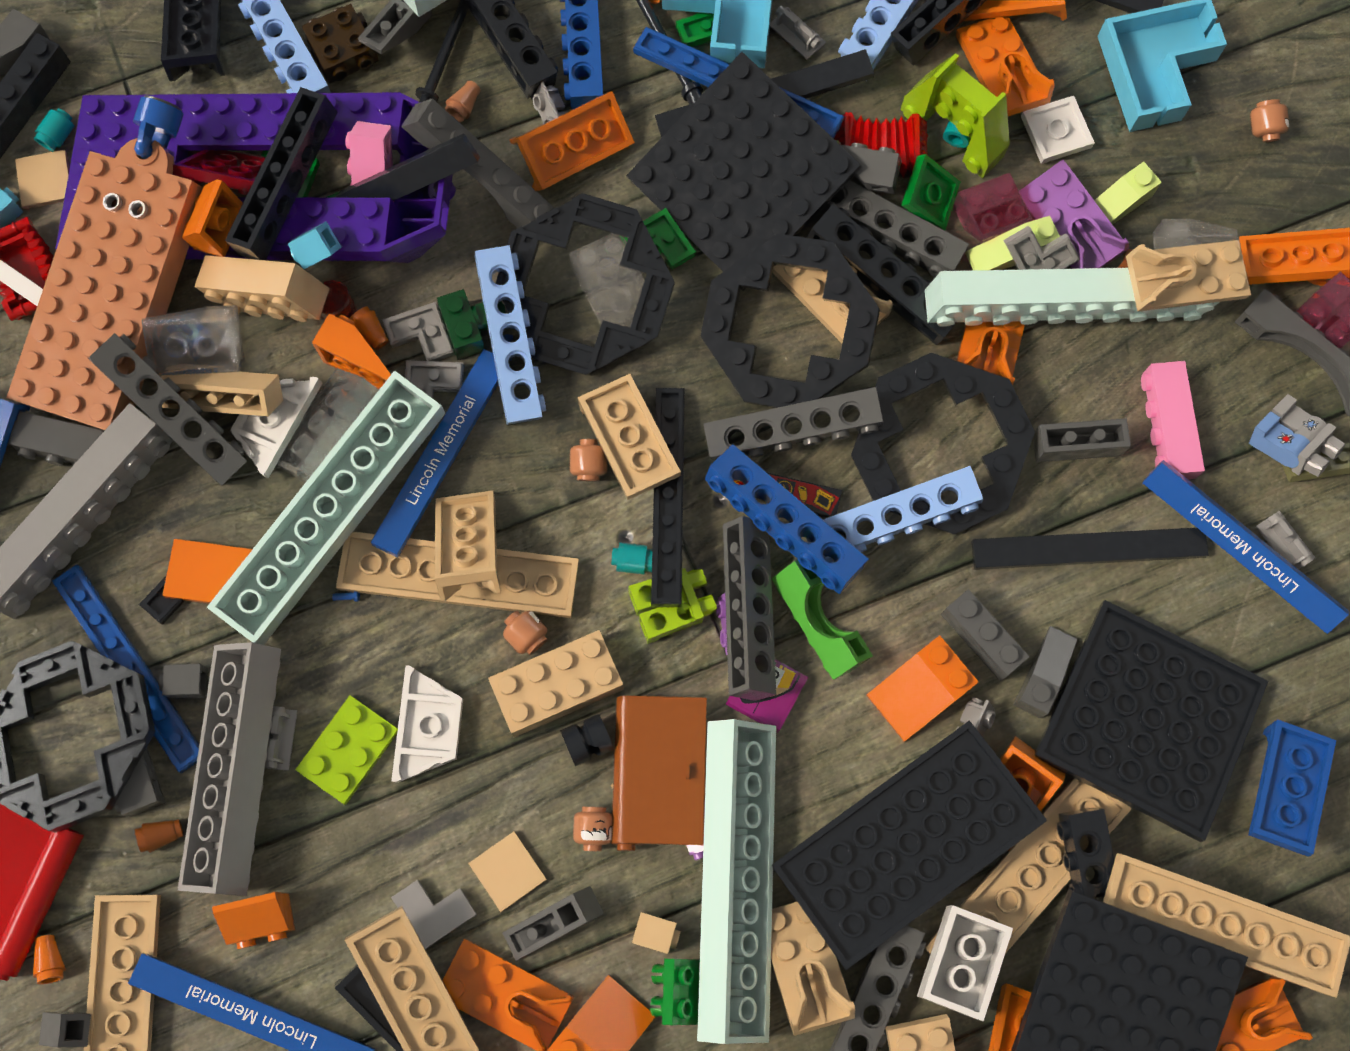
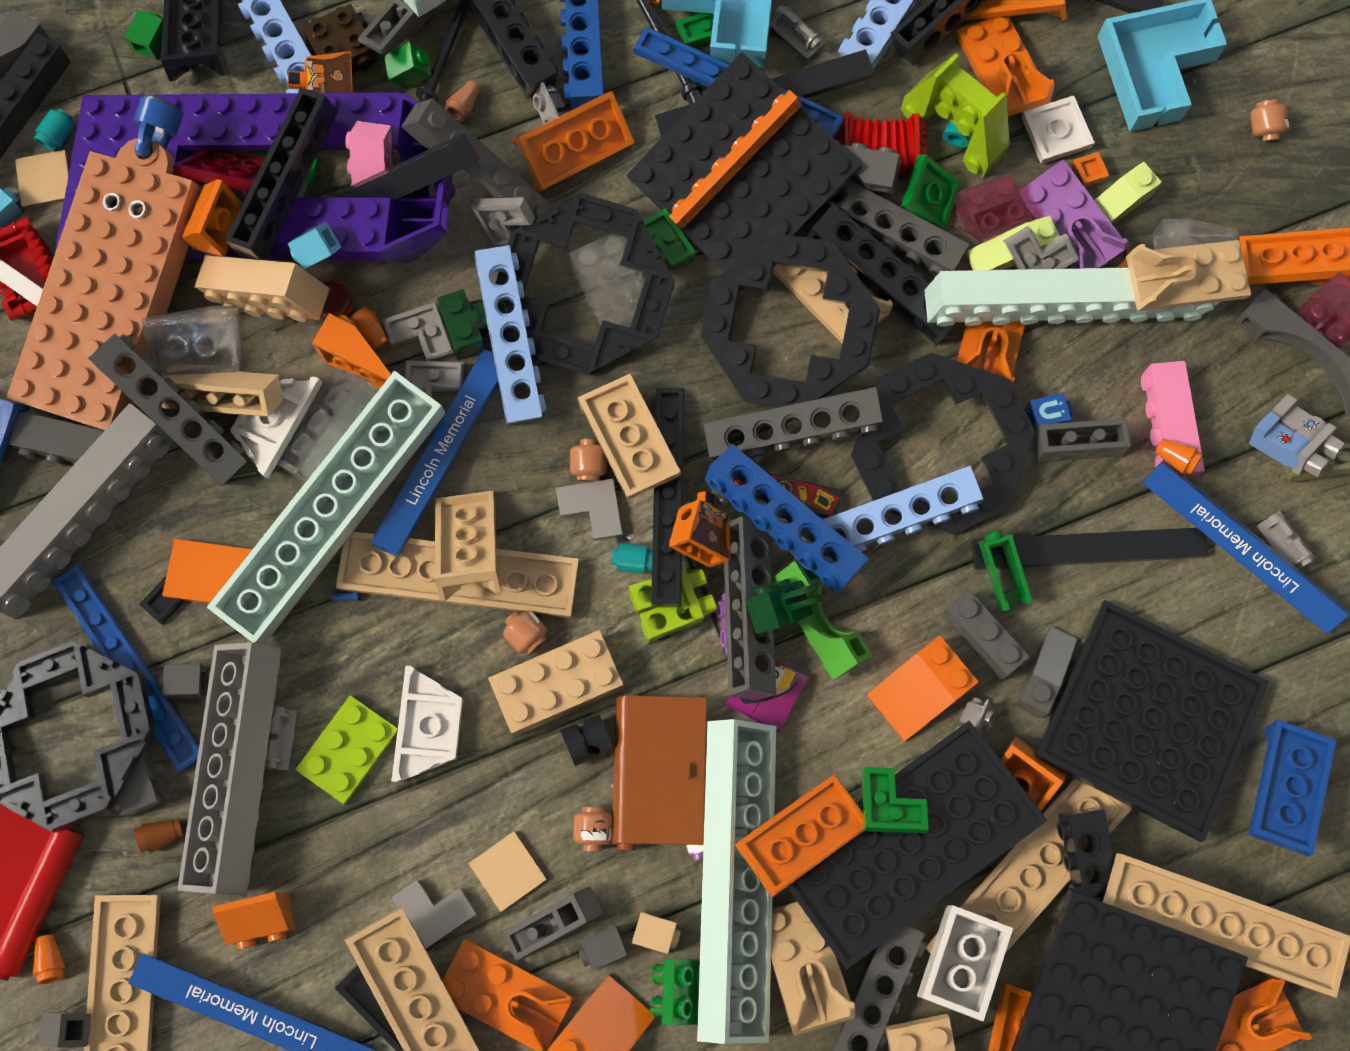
none -> green brick [124,10,163,60]
none -> torso [288,52,353,93]
none -> green brick [385,42,431,89]
none -> light grey tile [471,197,535,245]
none -> light grey tile [556,479,622,541]
none -> dark grey brick [578,926,628,971]
none -> orange plate [669,90,802,229]
none -> orange torso [669,492,730,568]
none -> orange tile [735,774,864,897]
none -> dark green brick [745,578,823,634]
none -> green plate [862,767,929,833]
none -> green window [977,530,1032,611]
none -> blue brick [1024,393,1073,430]
none -> orange plate [1071,151,1109,187]
none -> orange cone [1155,438,1203,475]

